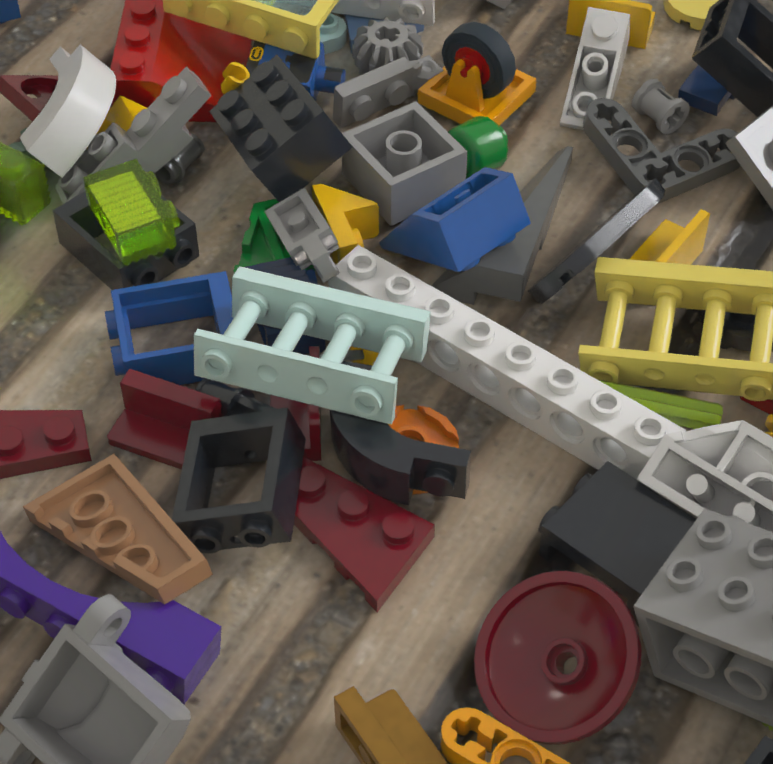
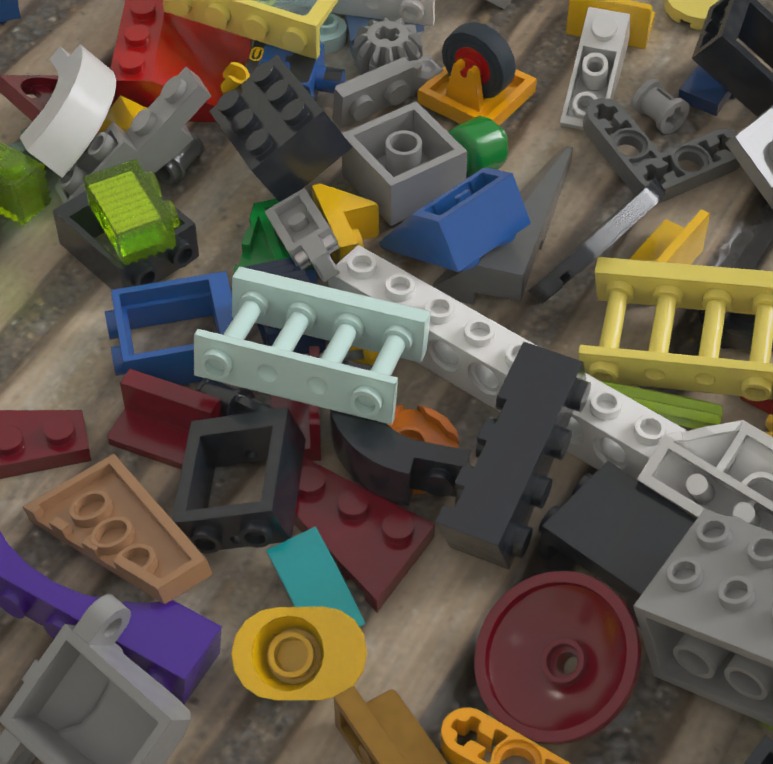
none -> yellow piece [231,606,367,700]
none -> teal slope [266,526,366,627]
none -> black wedge [435,341,591,570]

